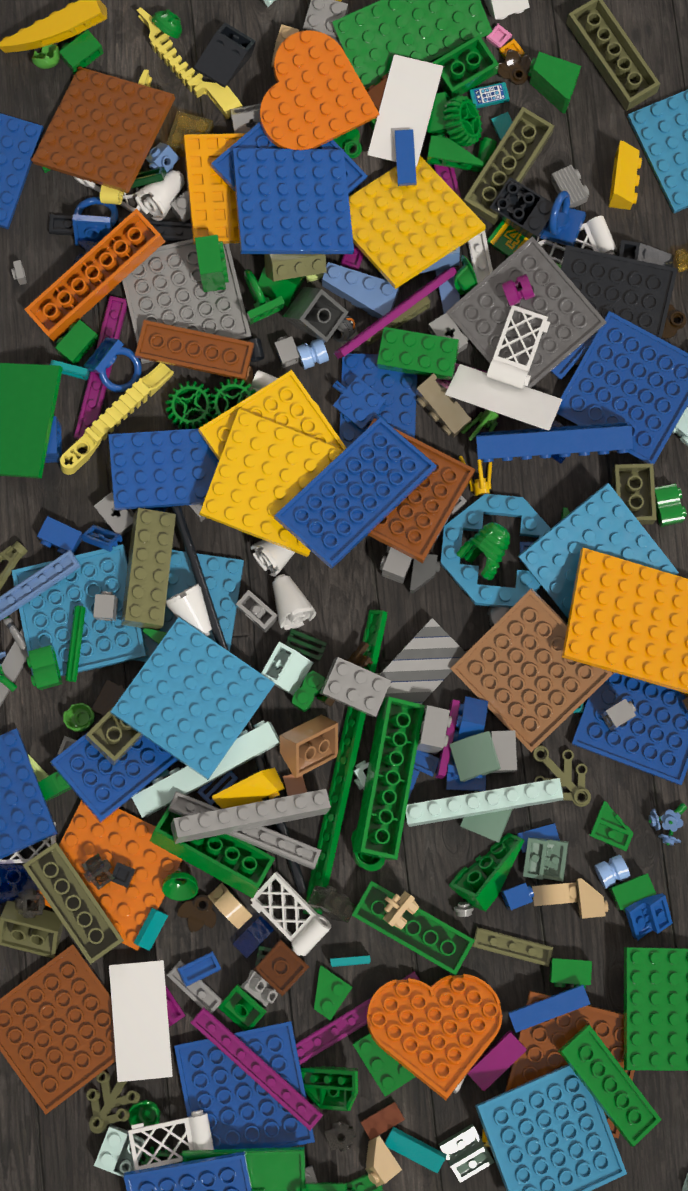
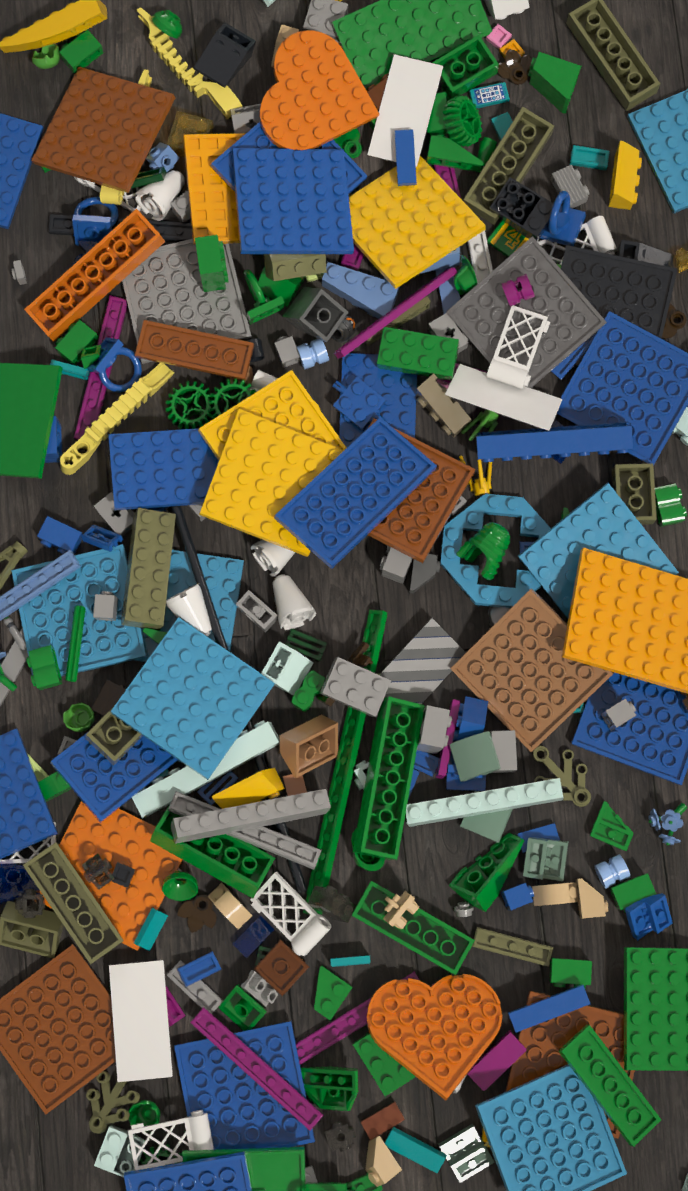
none -> green slope [81,345,102,369]
none -> teal tile [570,145,610,170]

